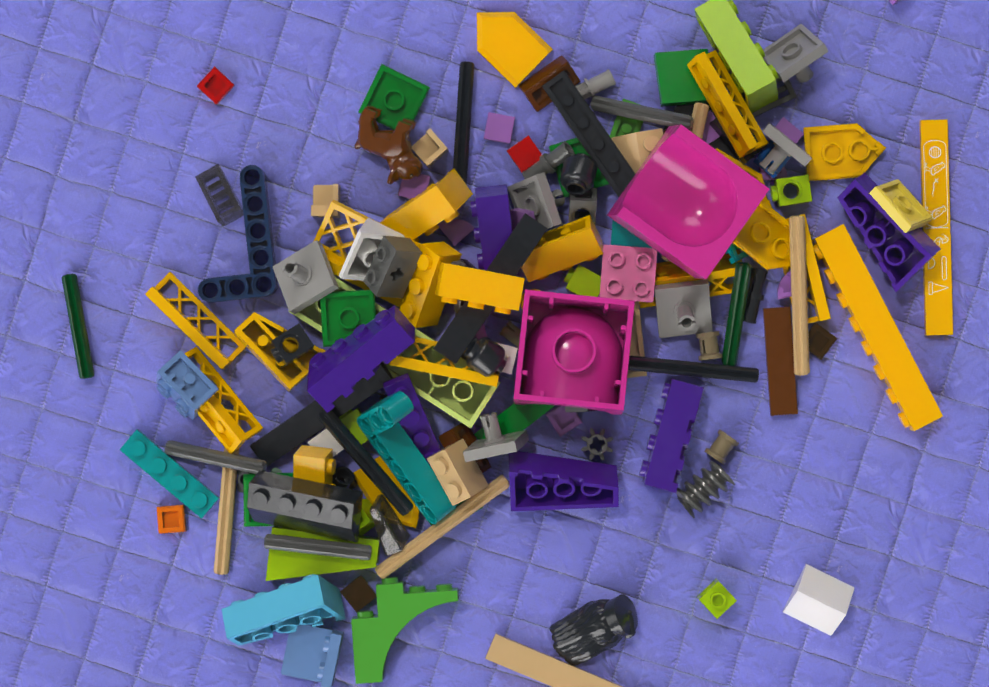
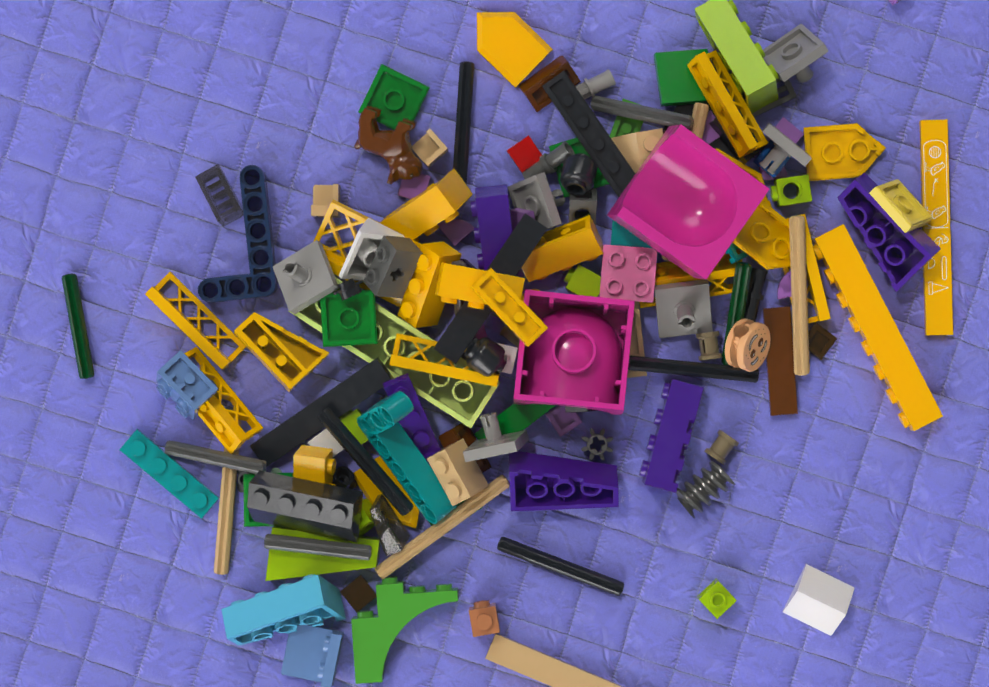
orange tile [156,504,187,534] -> none
red tile [197,66,235,105] -> none
black brick [270,323,314,366] -> none
dark purple wedge [307,305,415,413] -> none
medium lavender tile [484,112,515,144] -> none
black hair [550,594,638,666] -> none
none -> black plate [333,278,363,301]
none -> nougat brick [469,600,500,637]
none -> yellow tile [471,268,548,347]
none -> black axle [497,537,624,596]
none -> light nougat head [725,318,771,372]

